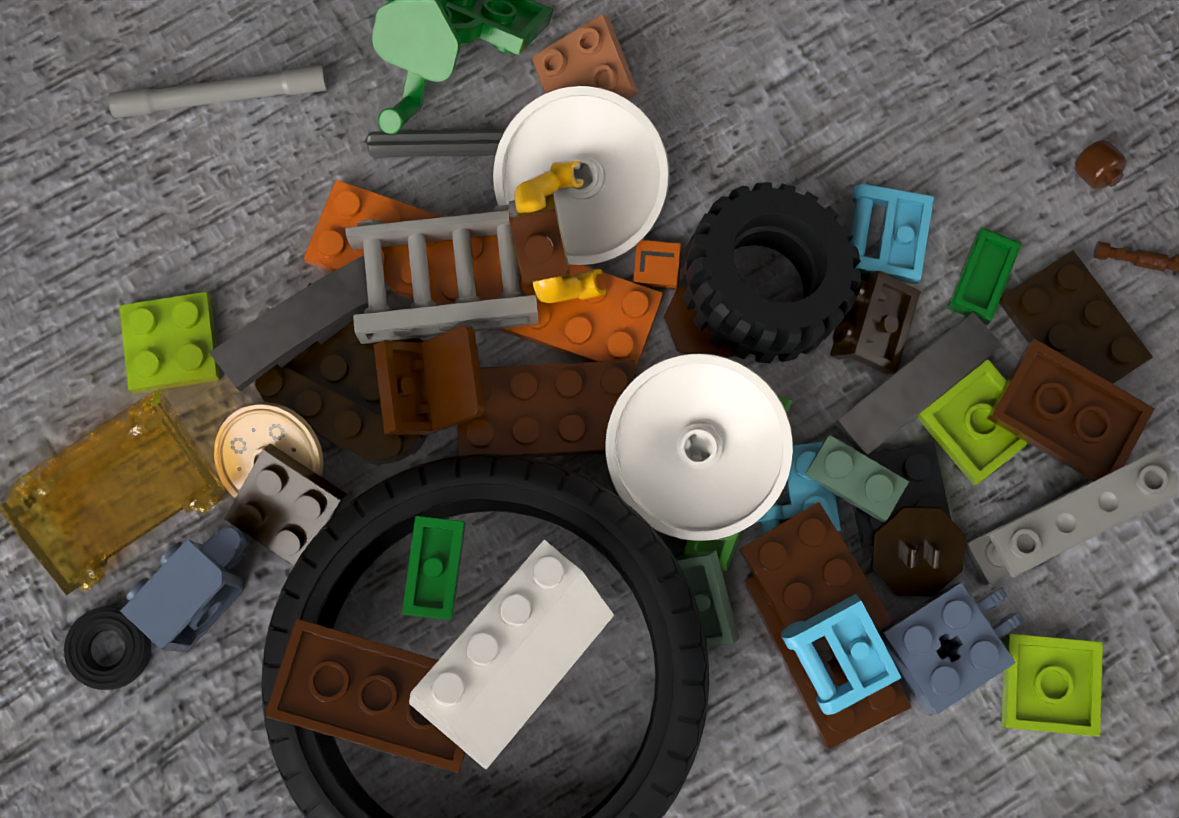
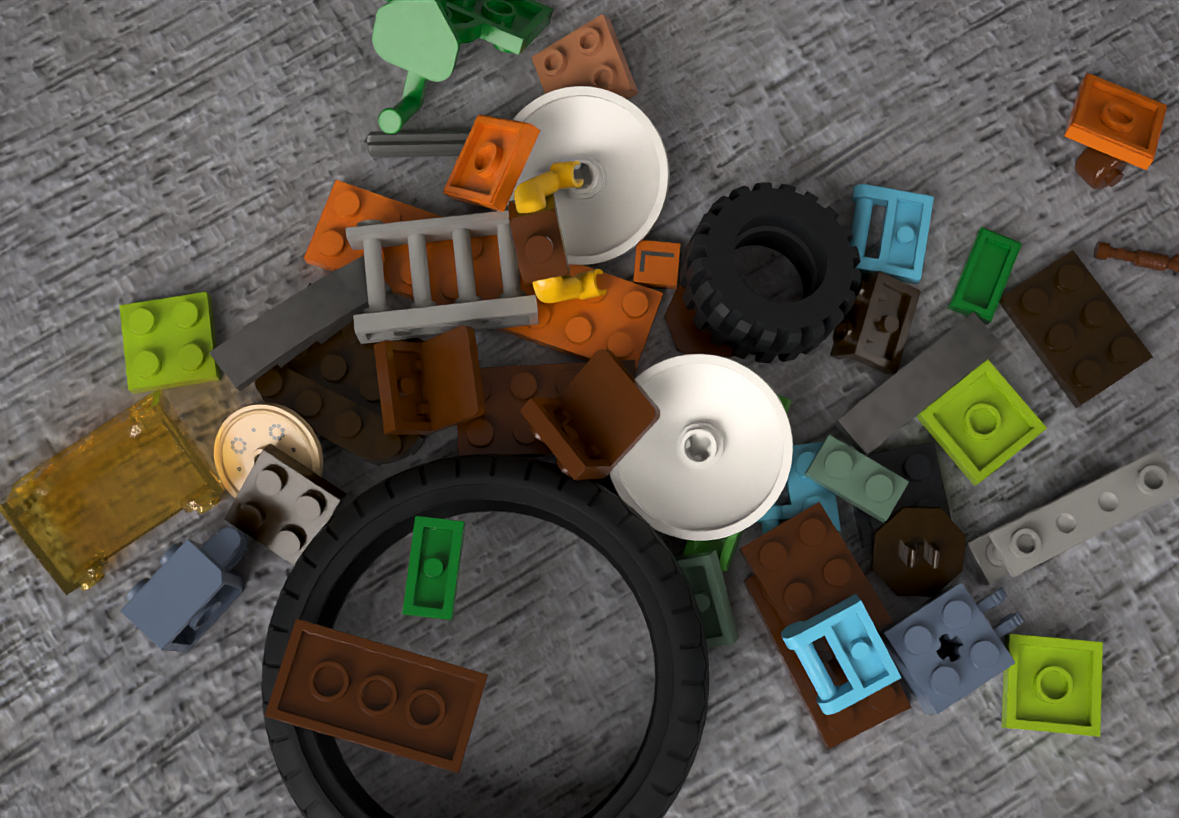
black tyre [64,606,151,690] -> none
light grey piece [108,65,328,118] -> none
white slope [409,540,614,770] -> none
reddish brown plate [986,339,1155,481] -> none
none -> orange tile [443,114,541,212]
none -> reddish brown bracket [519,350,660,480]
none -> orange tile [1064,73,1167,171]

